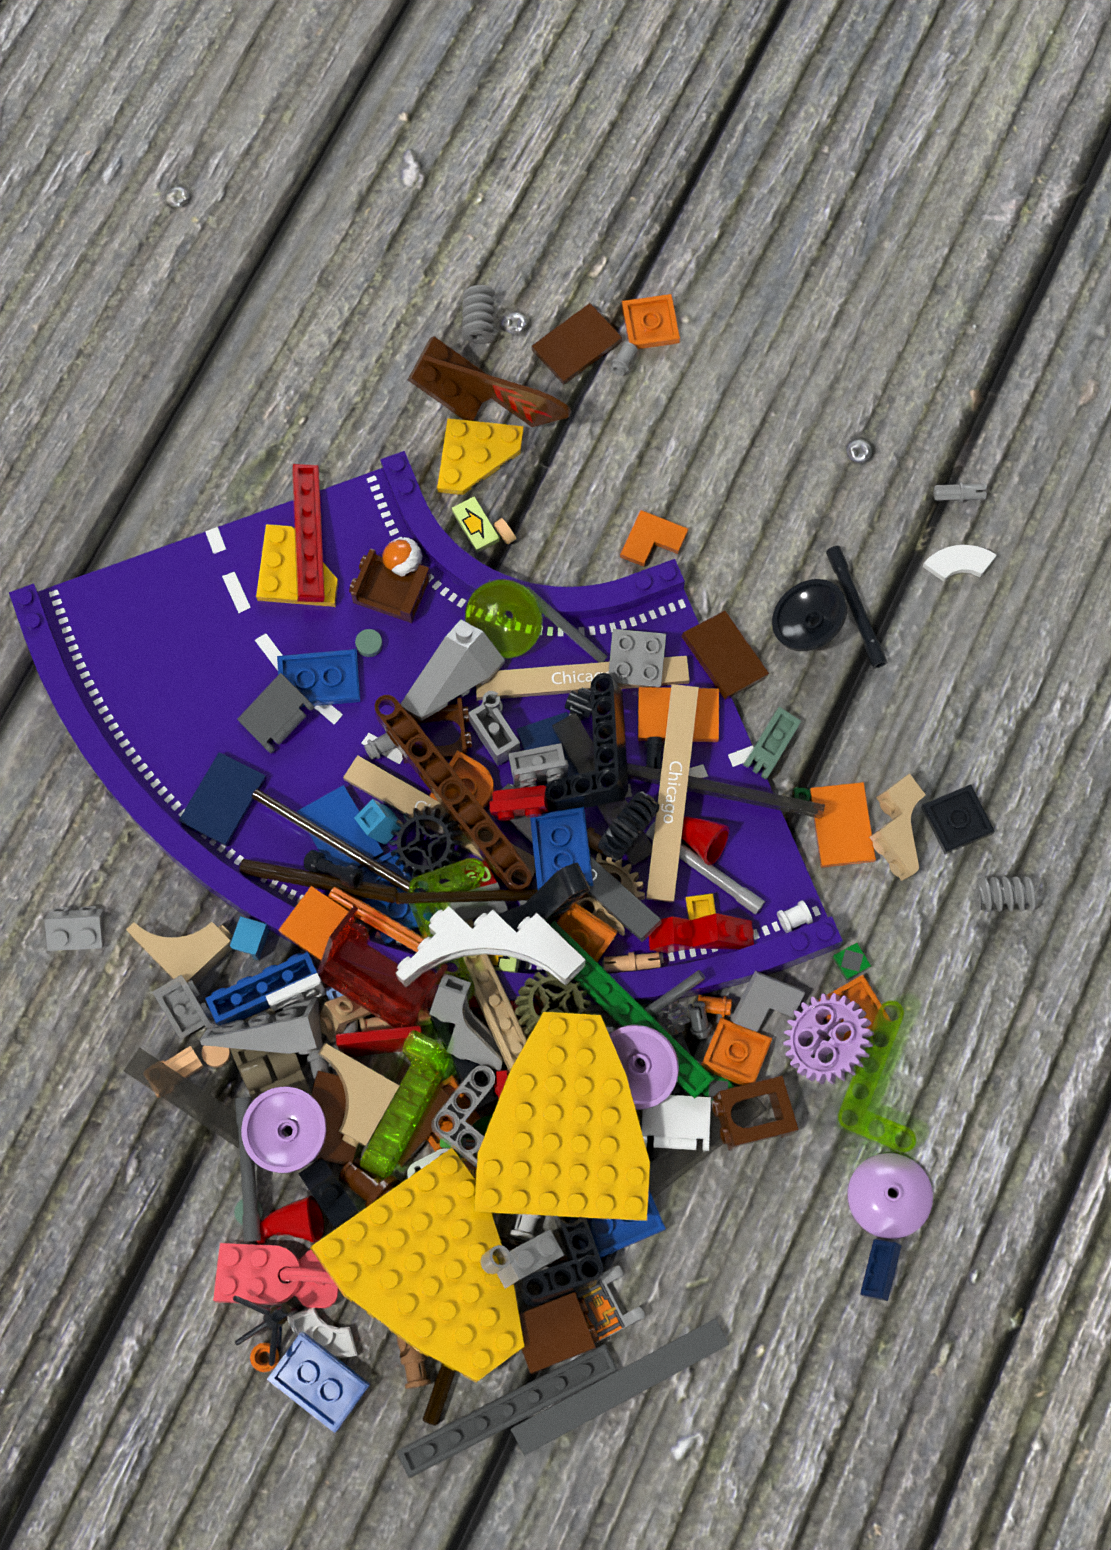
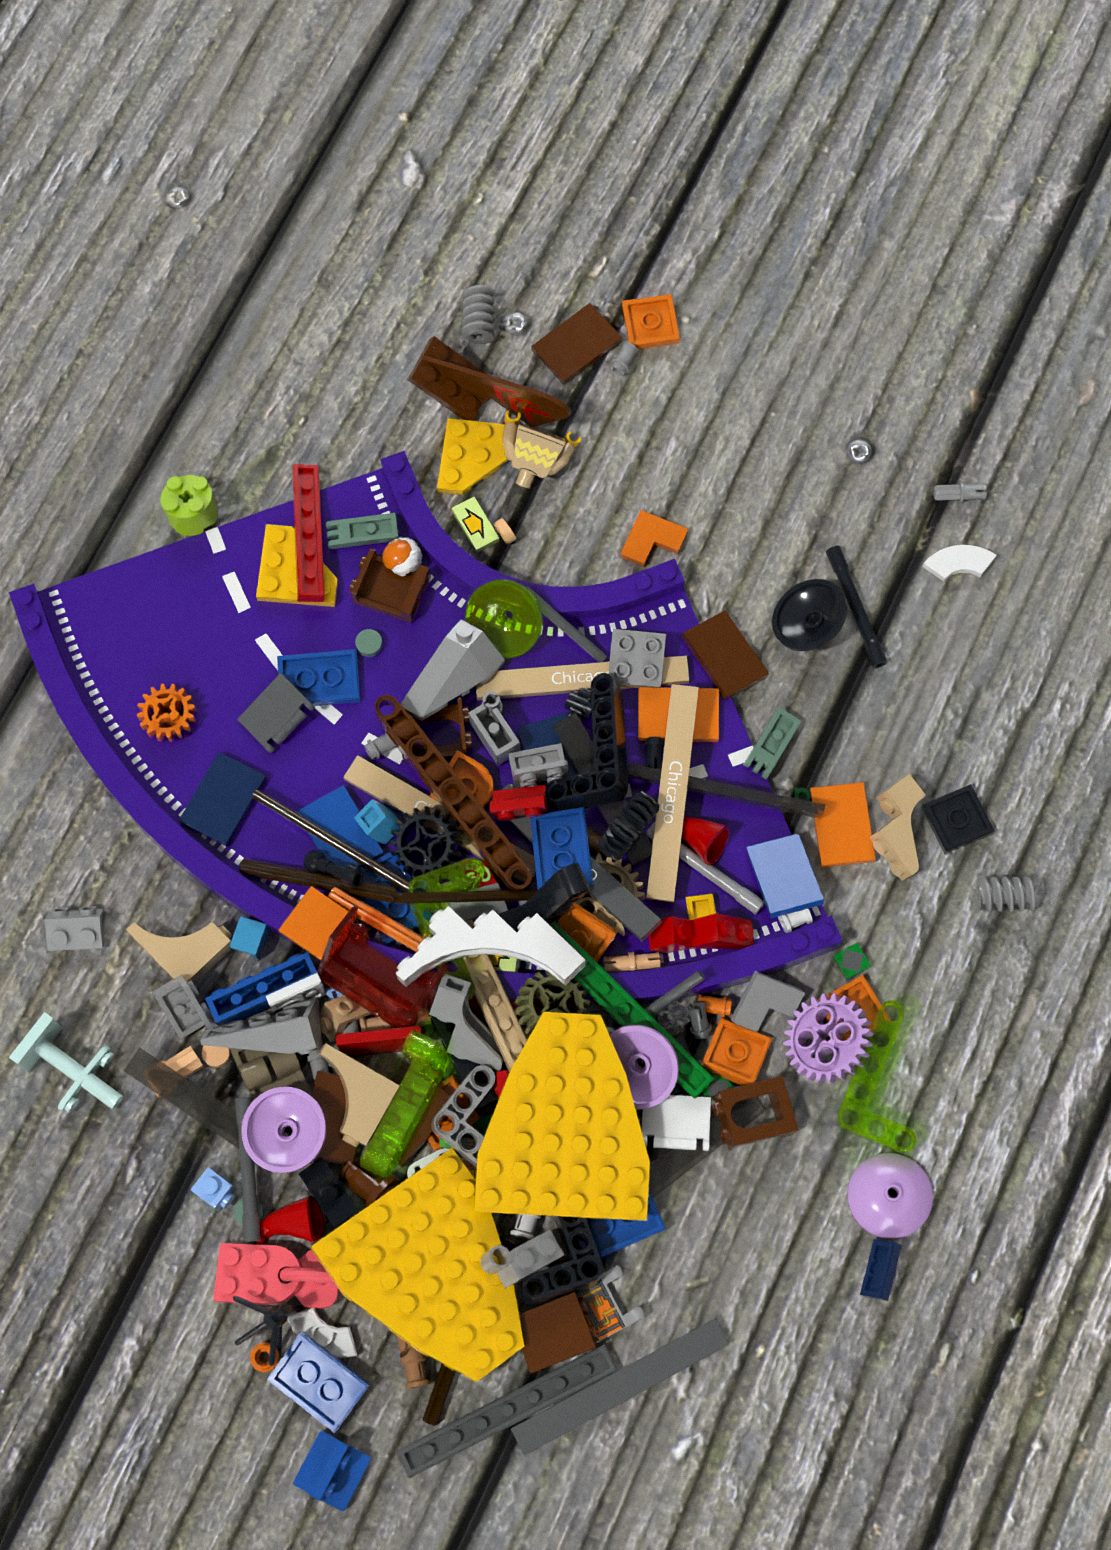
none -> light aqua piece [9,1012,123,1113]
none -> orange gear [137,683,196,742]
none -> lime brick [160,475,219,536]
none -> light blue bracket [191,1167,236,1211]
none -> blue bracket [293,1431,371,1511]
none -> sand green hinge [326,513,399,549]
none -> tan torso [502,410,581,488]
none -> tile [746,834,824,918]

